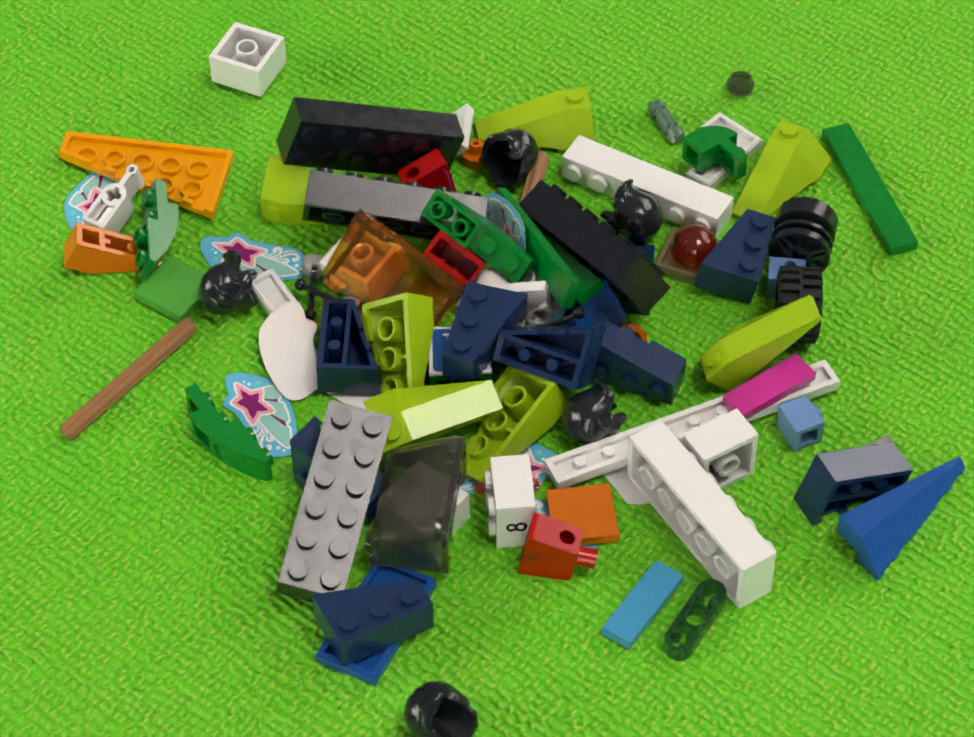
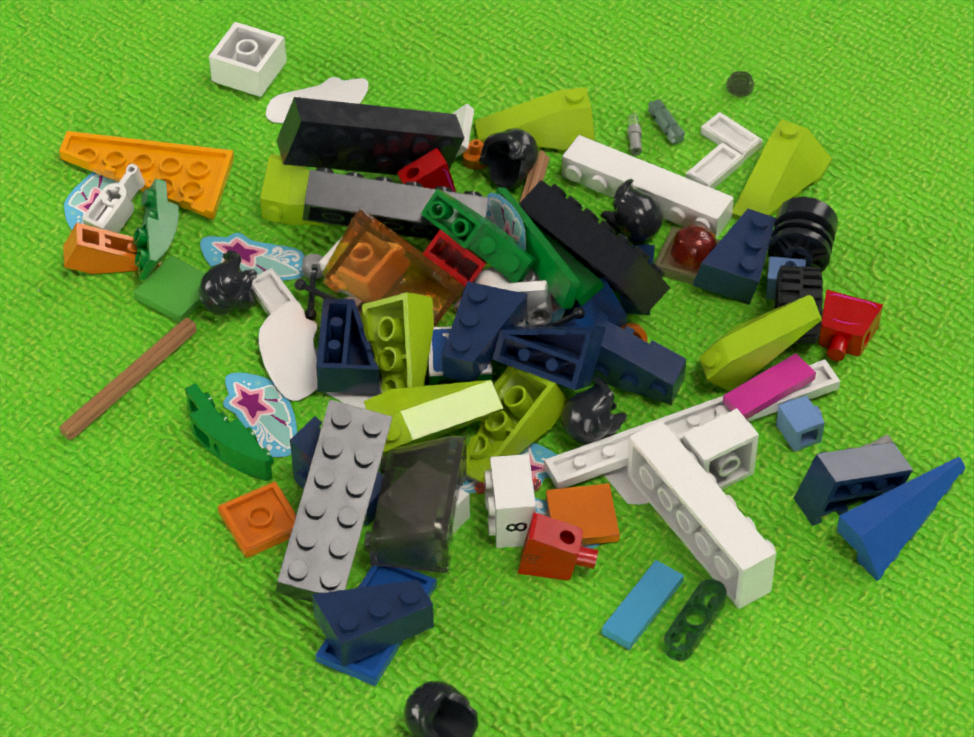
green brick [682,125,748,180] -> none
green tile [822,123,918,255] -> none
none -> orange tile [217,481,297,558]
none -> white sticker [266,77,368,123]
none -> light grey piece [627,112,642,155]
none -> red torso [819,290,883,361]

